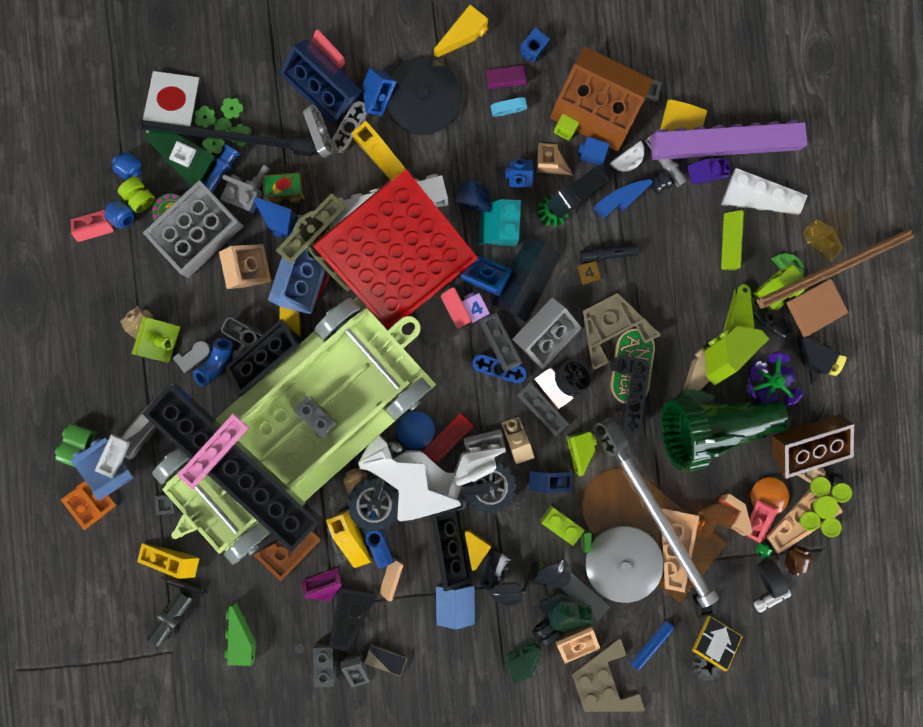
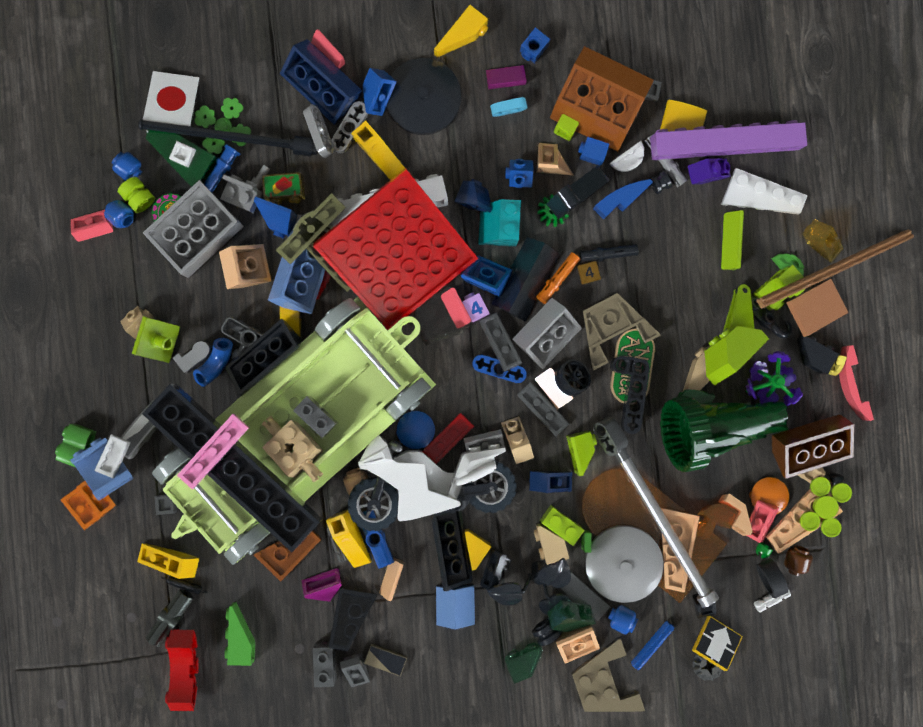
none -> red brick [165,630,199,711]
none -> tan brick [262,416,324,482]
none -> tan slope [533,523,569,565]
none -> orange pin [536,252,581,304]
none -> blue head [608,605,638,635]
none -> coral slope [839,345,874,421]

